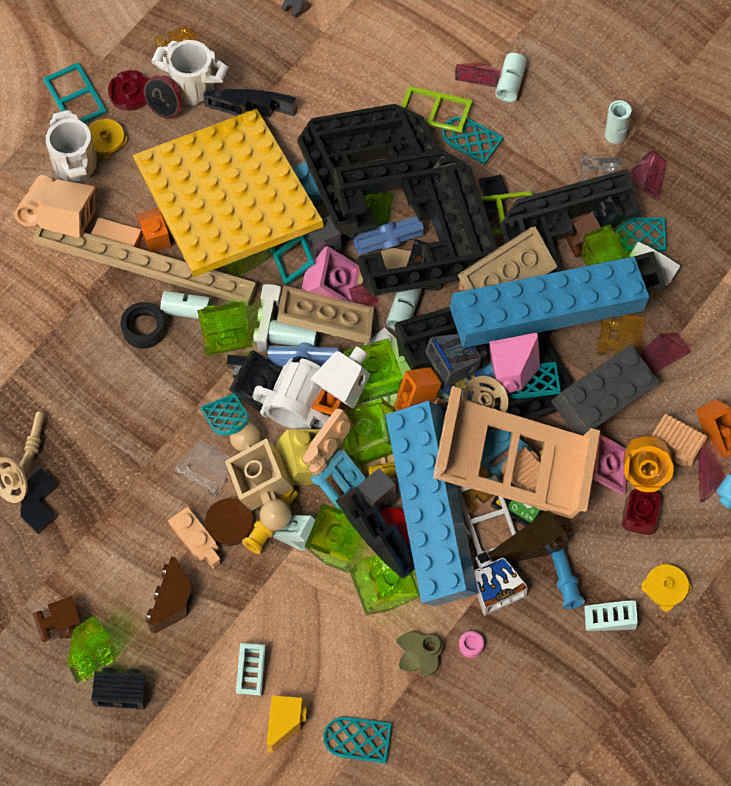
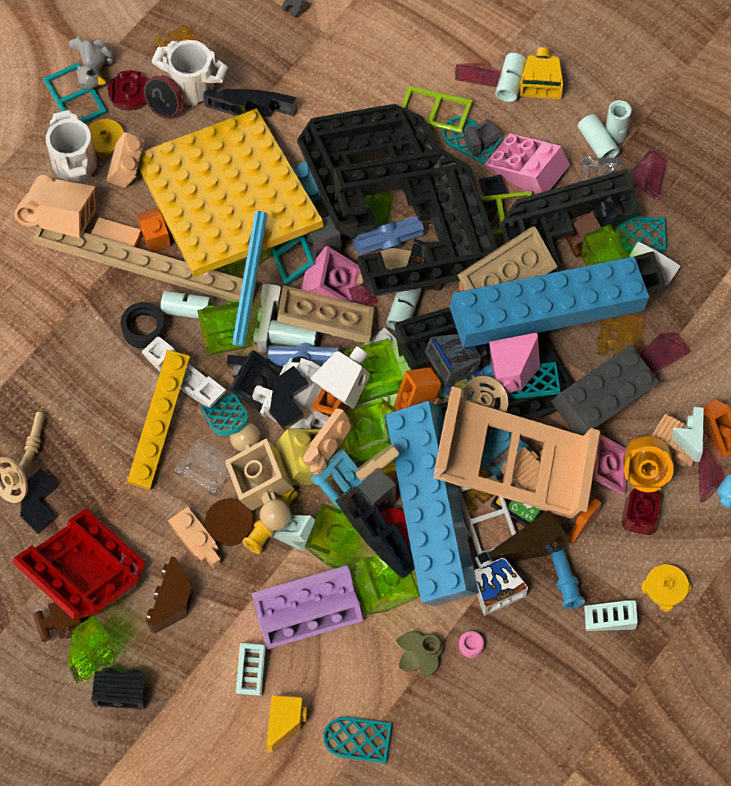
none -> red wedge [13,508,145,619]
none -> light grey animal [69,36,113,89]
none -> light nougat brick [107,133,145,188]
none -> yellow plate [127,350,190,490]
none -> white slope [142,336,226,408]
none -> medium azure axle [233,211,267,347]
none -> lavender brick [251,565,363,649]
none -> black tile [270,366,309,431]
none -> tan tile [355,443,399,481]
none -> flat silver tile [464,125,481,157]
none -> flat silver tile [474,119,502,149]
none -> bright pink slope [484,133,570,194]
none -> yellow torso [519,47,563,99]
none -> orange tile [567,498,601,545]
none -> light aqua pin [578,114,620,163]
none -> light aqua slope [671,407,704,462]

